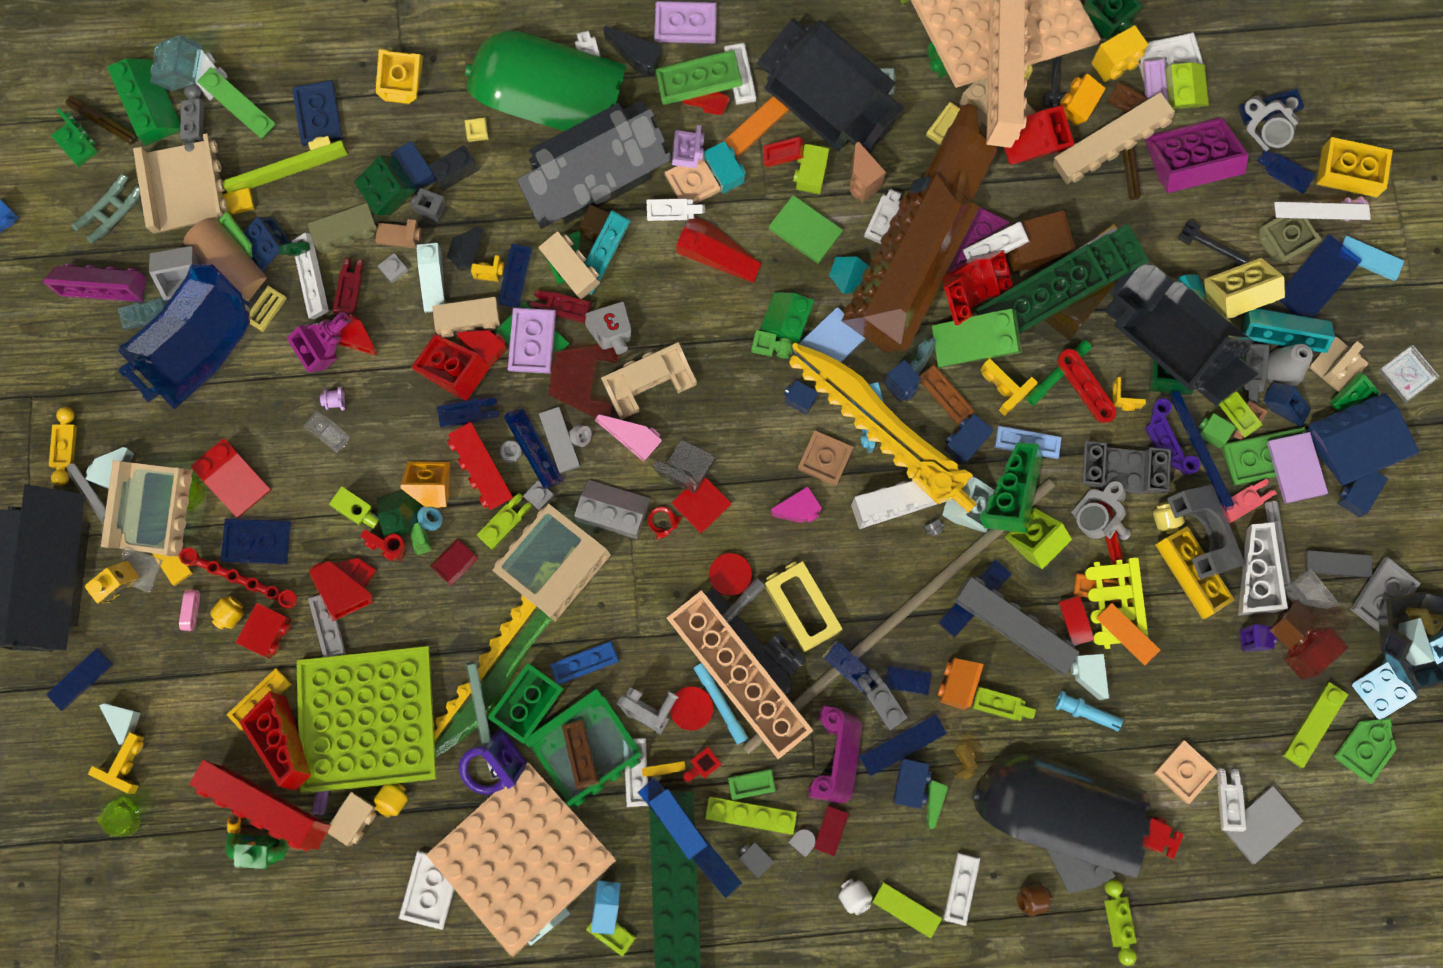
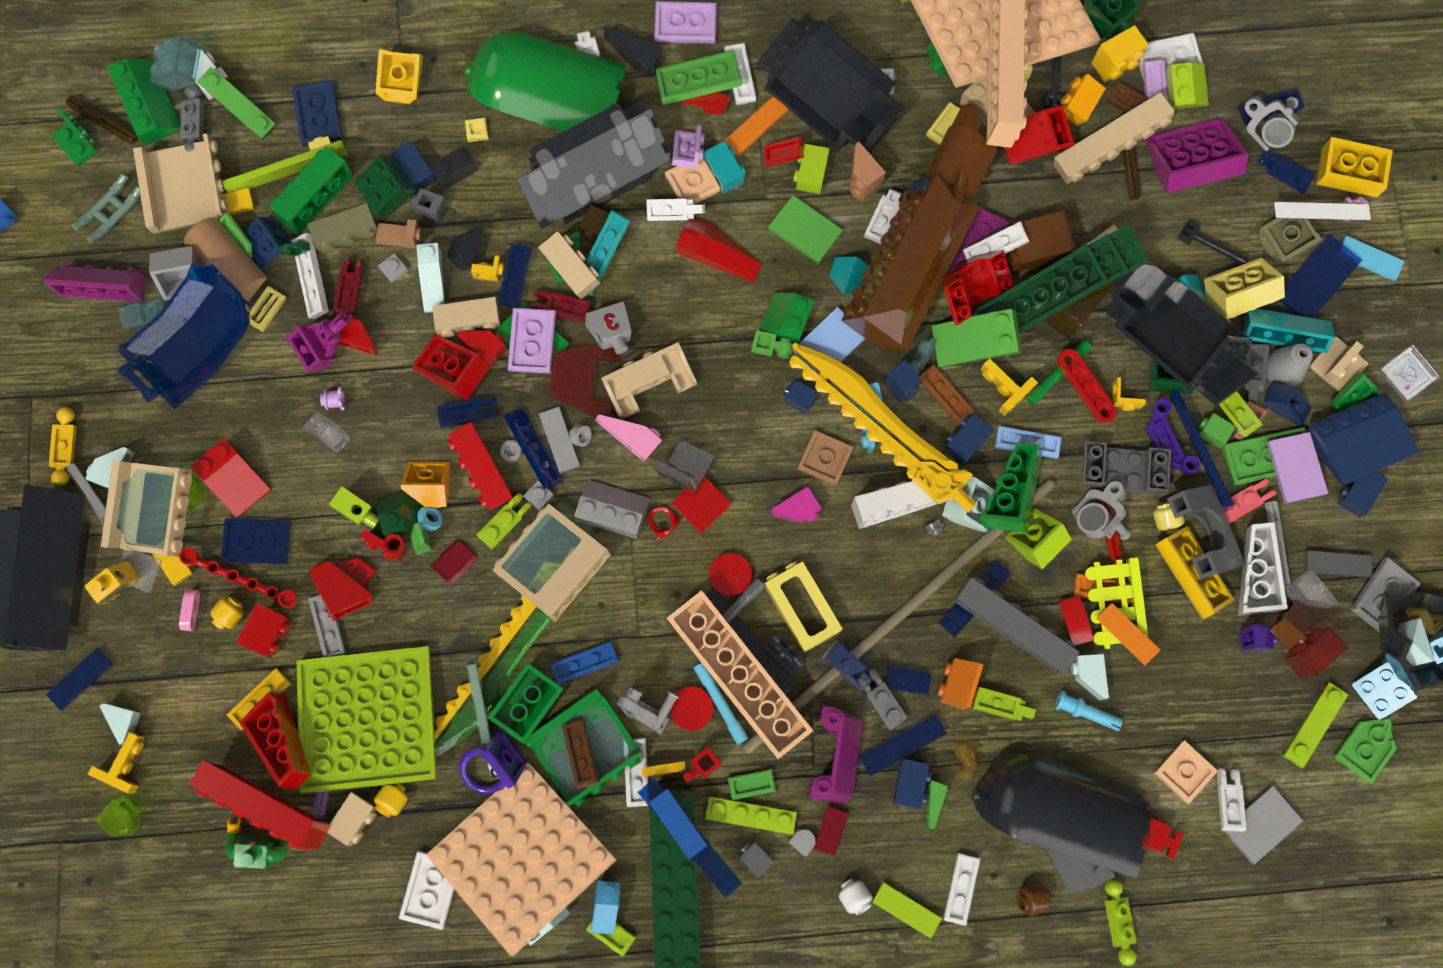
none -> green brick [270,146,354,237]

